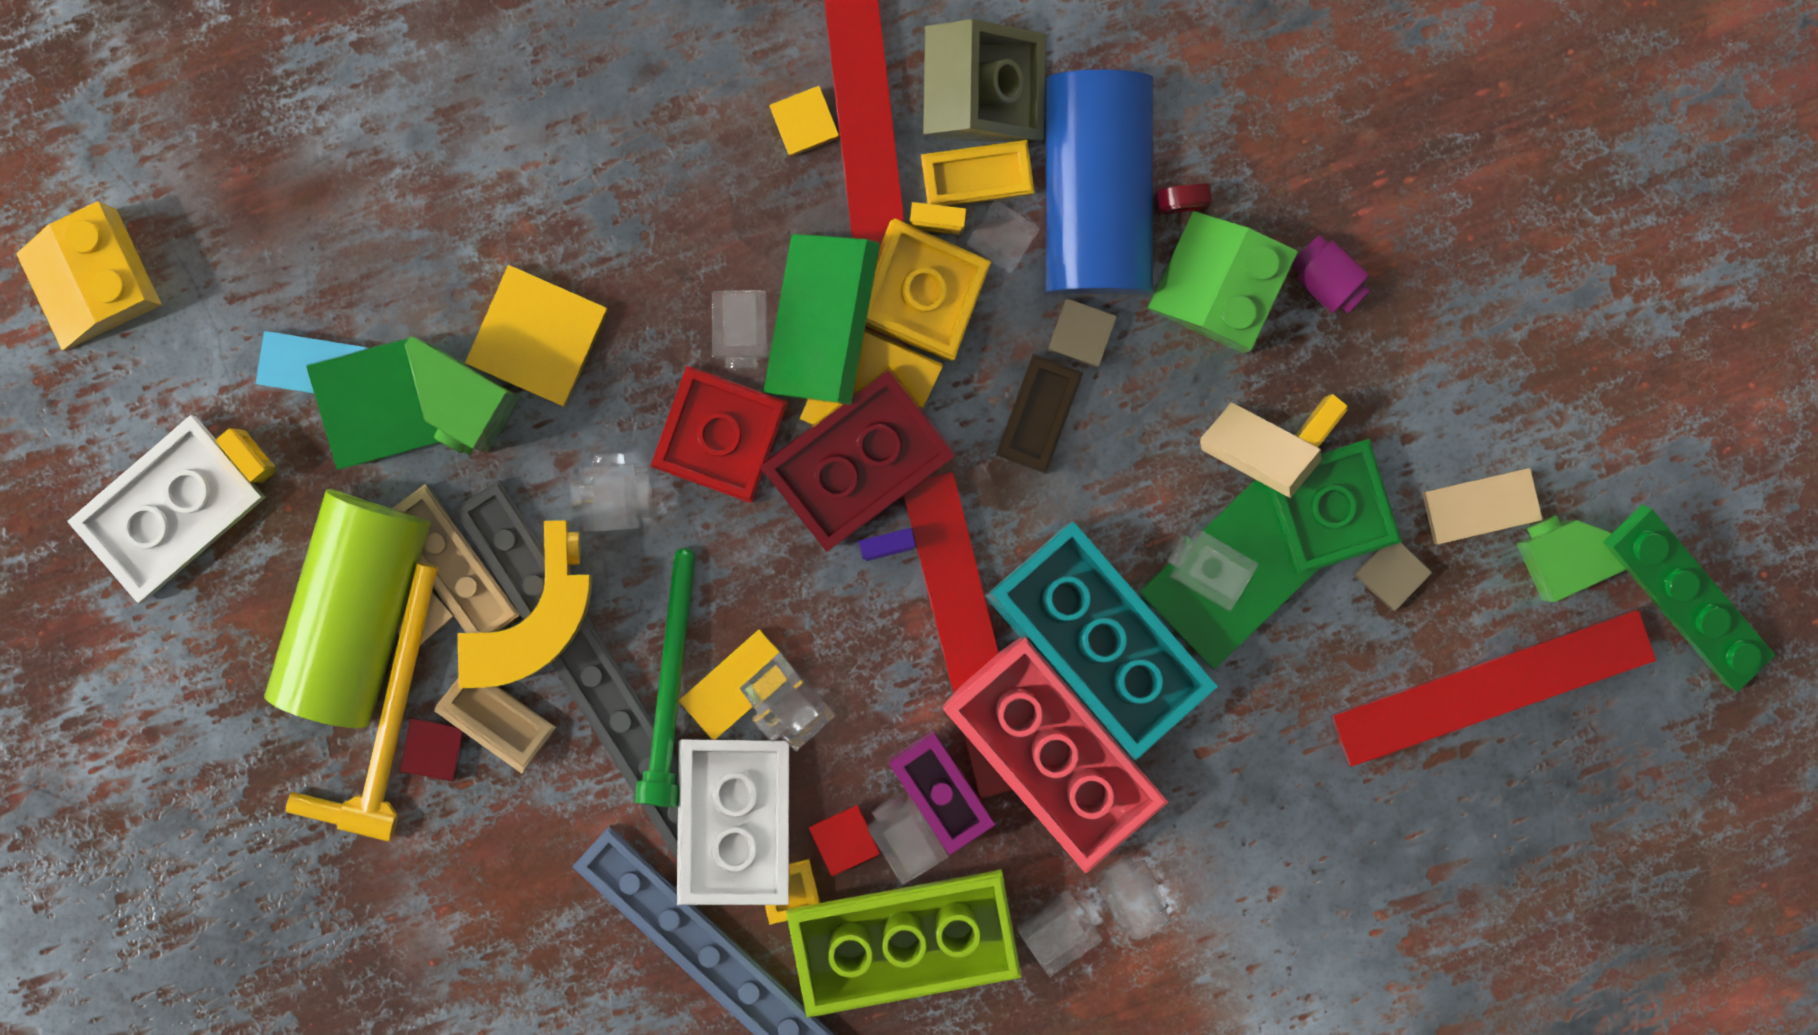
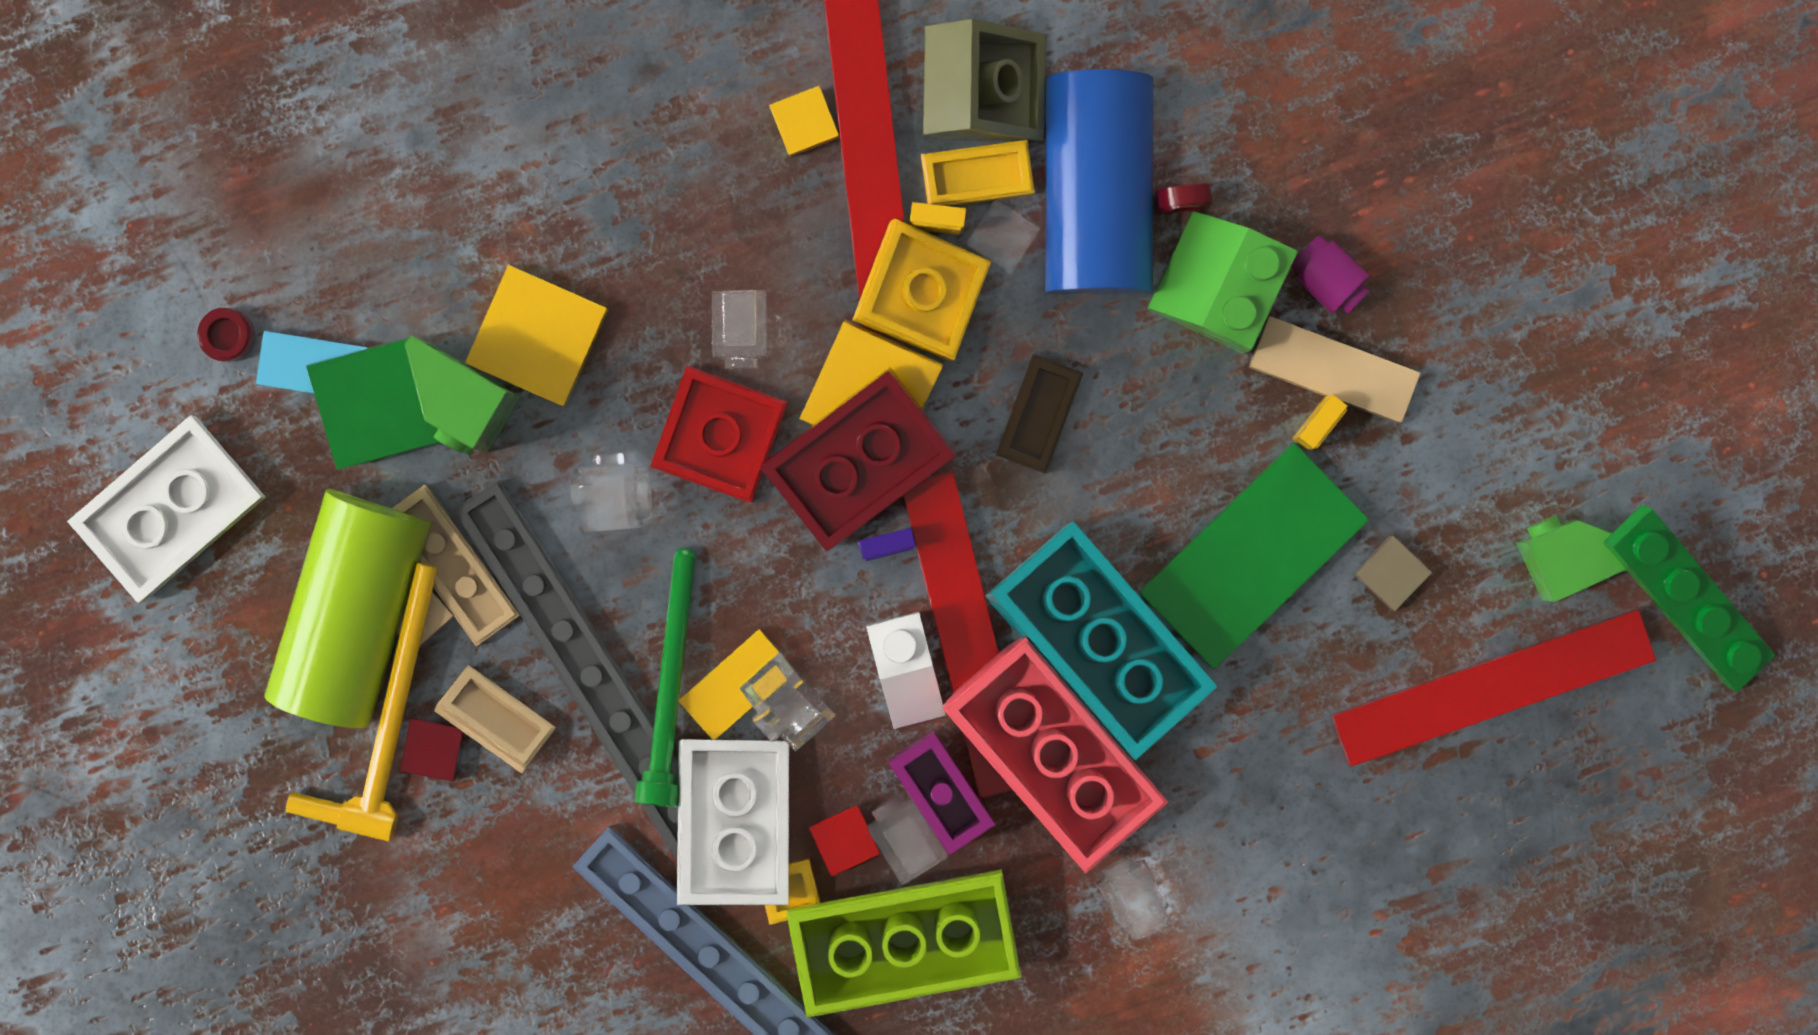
yellow slope [16,201,162,351] -> none
yellow tile [215,428,276,483] -> none
yellow arch [458,520,593,688] -> none
green tile [763,234,880,405] -> none
clear brick [1016,889,1104,977] -> none
dark tan tile [1047,298,1117,368] -> none
clear brick [1168,530,1259,611] -> none
tan tile [1200,402,1322,498] -> none
green tile [1268,439,1402,575] -> none
tan tile [1422,468,1542,544] -> none
none -> dark red tile [197,307,255,362]
none -> white slope [866,611,946,729]
none -> tan tile [1248,316,1420,424]

